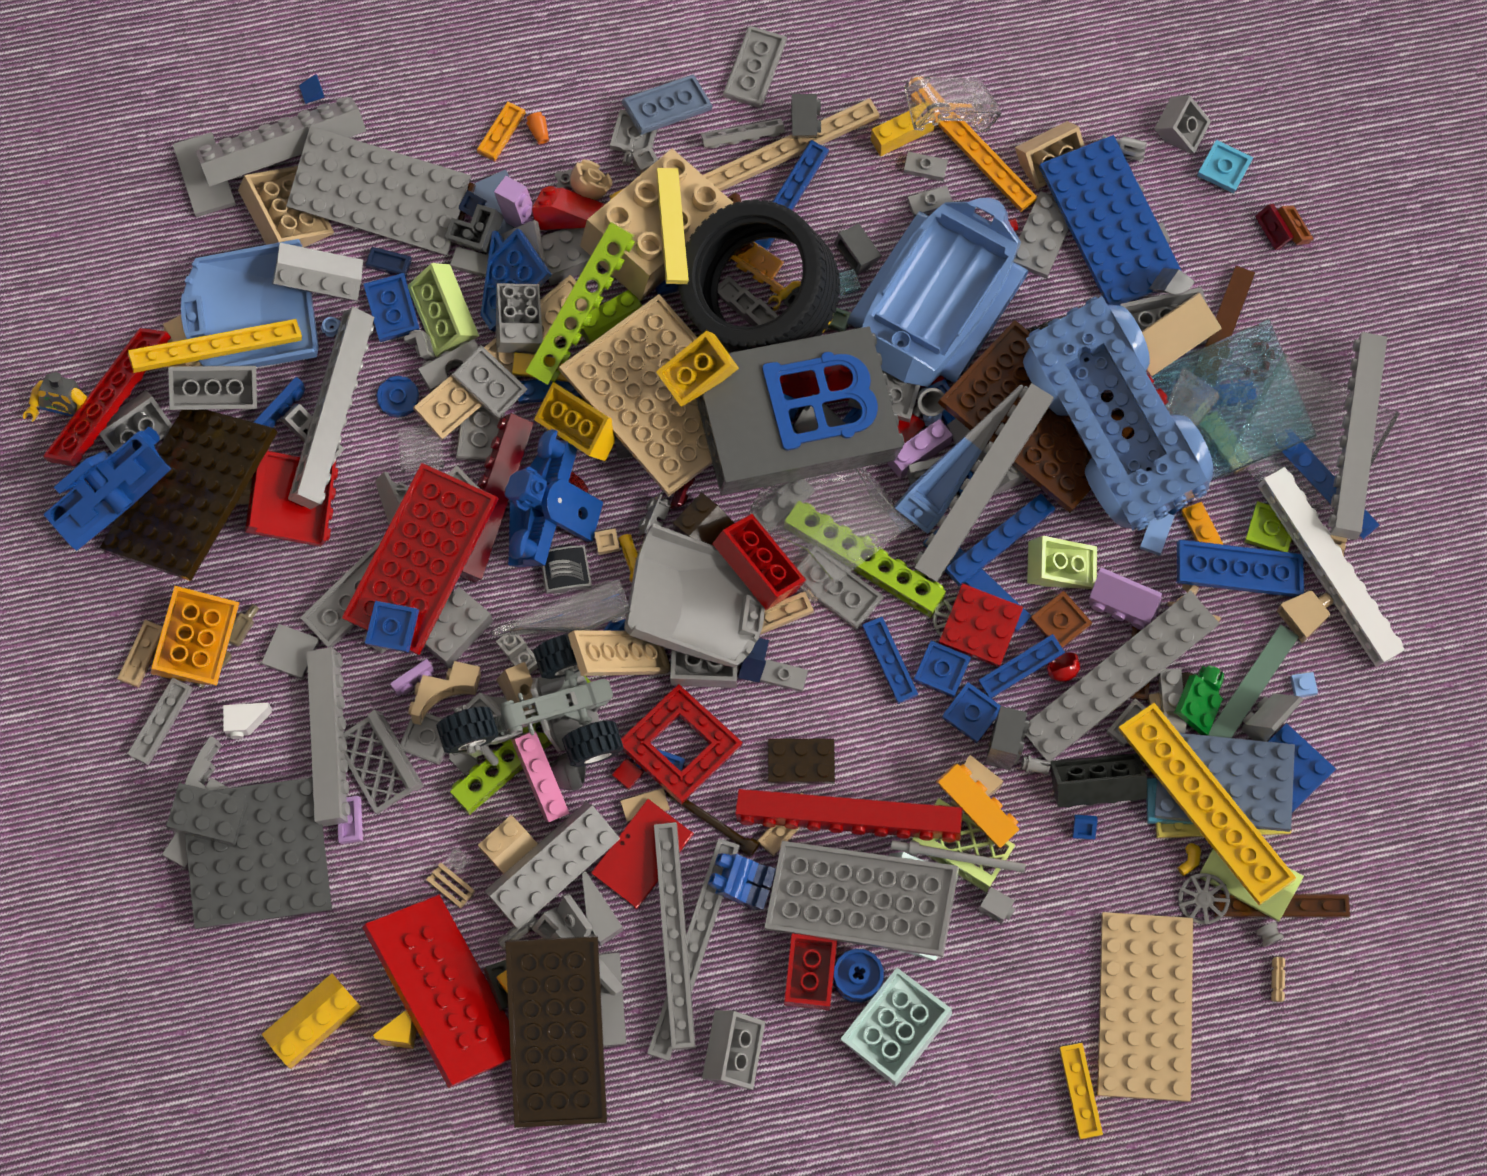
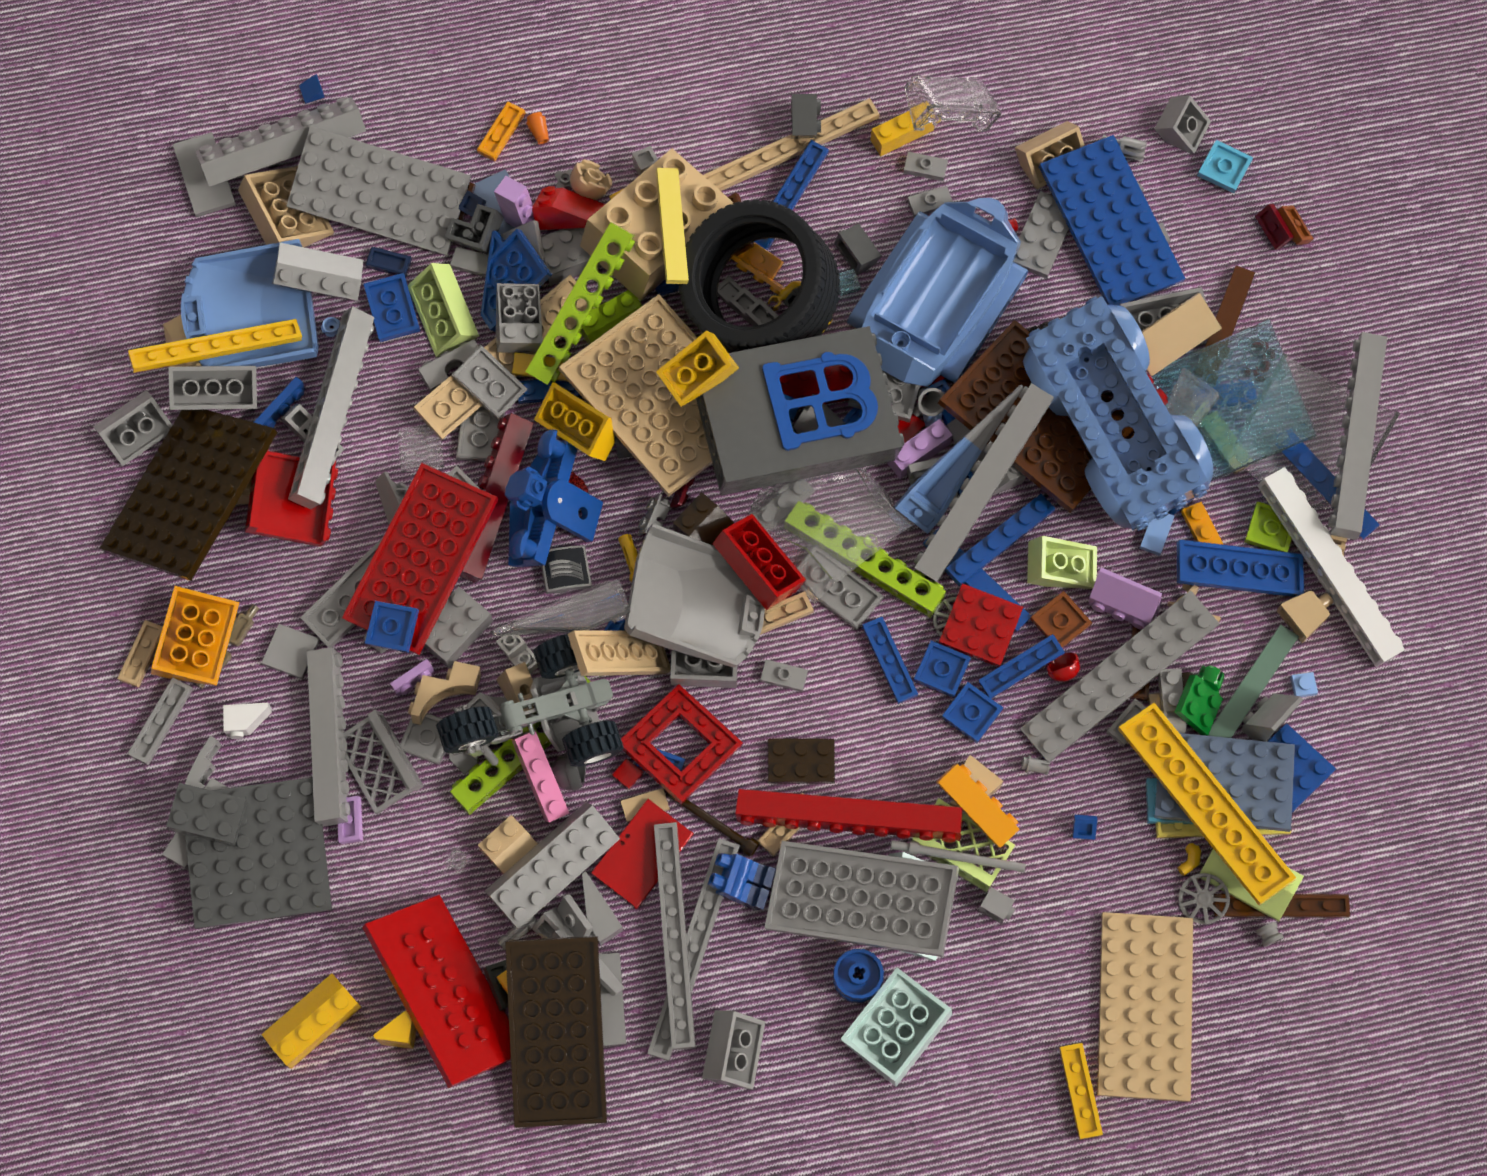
torso [23,372,87,422] -> none
red plate [43,328,171,467] -> none
blue piece [43,427,172,551] -> none
blue tile [376,376,420,418] -> none
light grey bracket [403,330,435,361] -> none
tan tile [426,863,475,909] -> none
tan plate [594,528,620,555] -> none
light grey plate [610,110,658,166] -> none
sand blue tile [622,74,713,135] -> none
light grey plate [701,118,785,148] -> none
light grey tile [723,26,787,109] -> none
dark blue slope [738,638,769,683] -> none
red brick [784,933,837,1011] -> none
sand green tile [827,308,851,332] -> none
light orange plate [912,83,1037,212] -> none
dark grey brick [985,706,1030,771] -> none
pearl dark grey slope [1050,753,1147,808] -> none
brick [1149,268,1195,294] -> none
tan axle [1271,957,1285,1002] -> none

